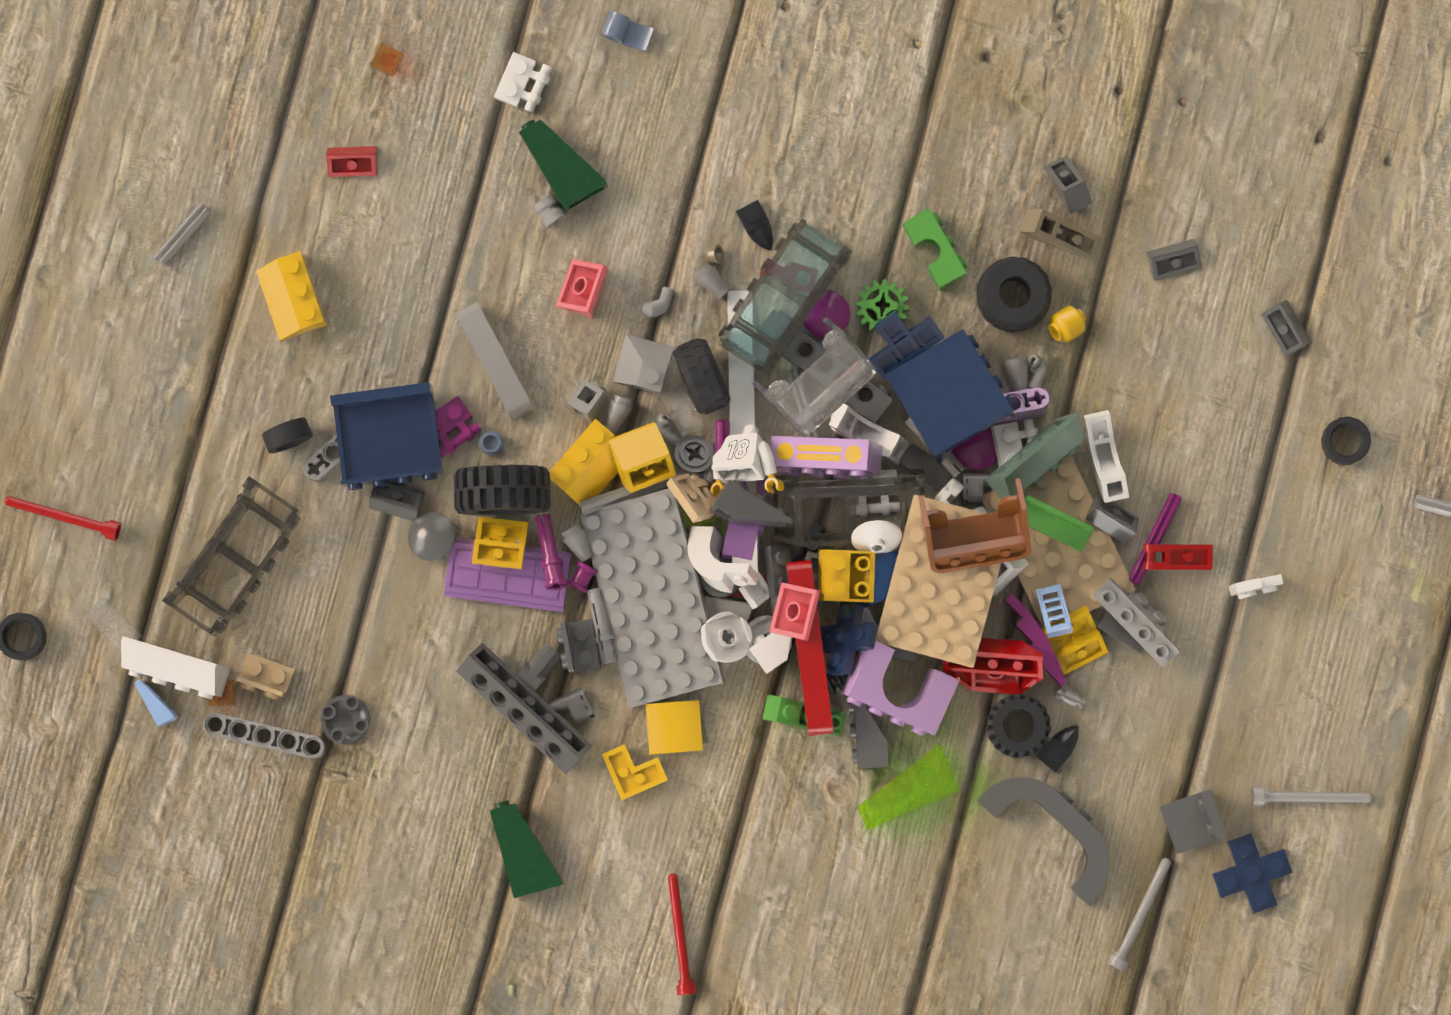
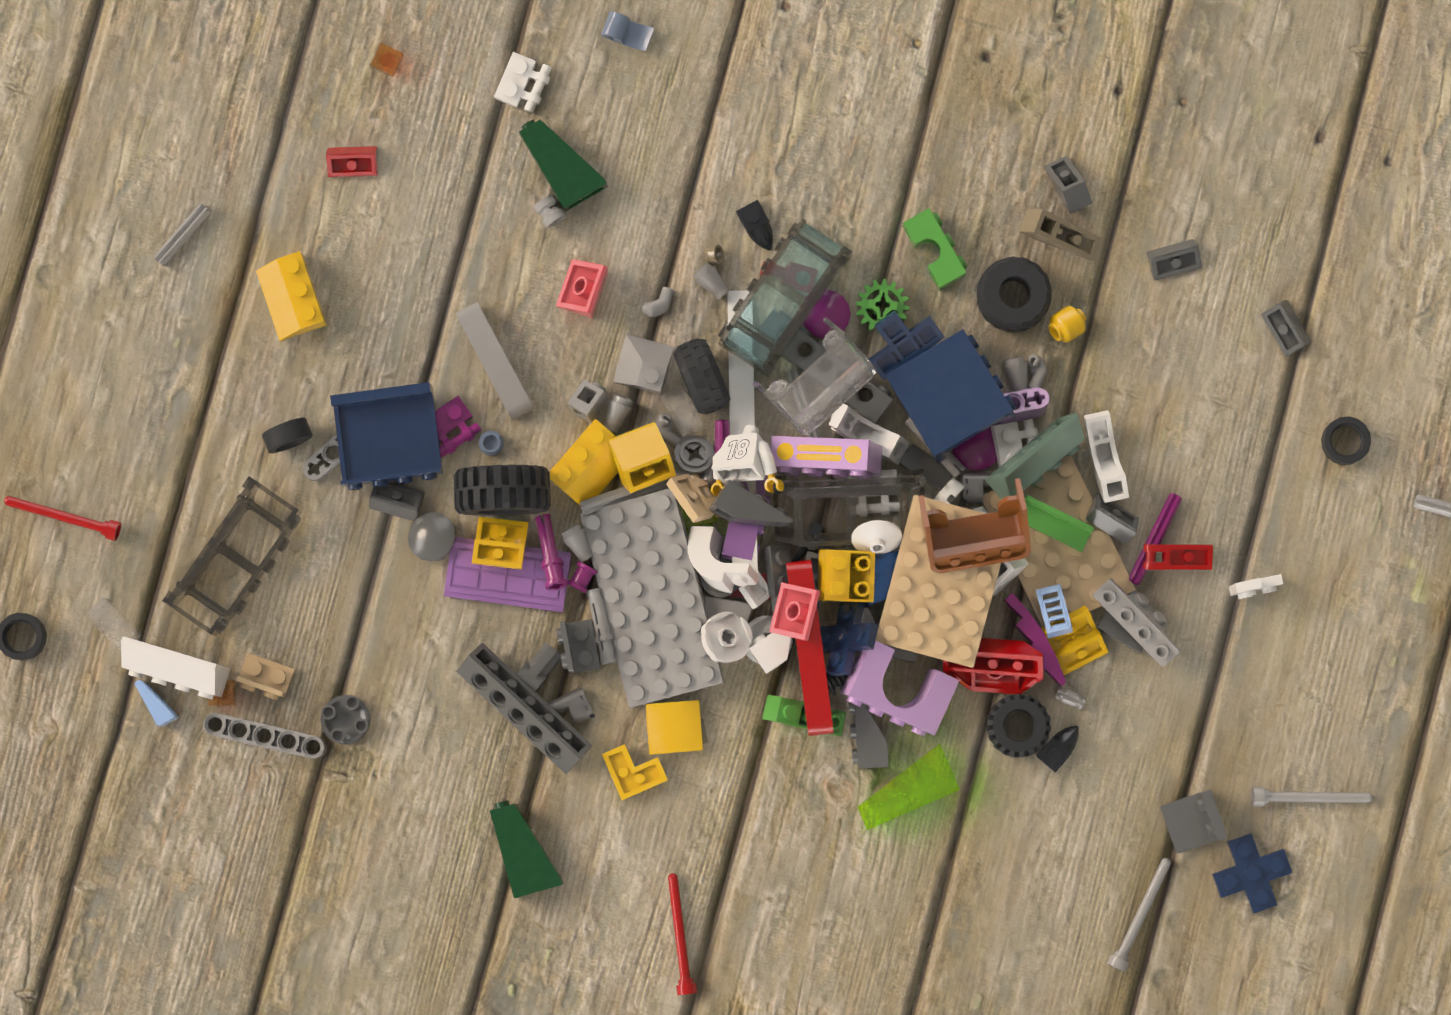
dark grey arch [977,777,1110,905] -> none

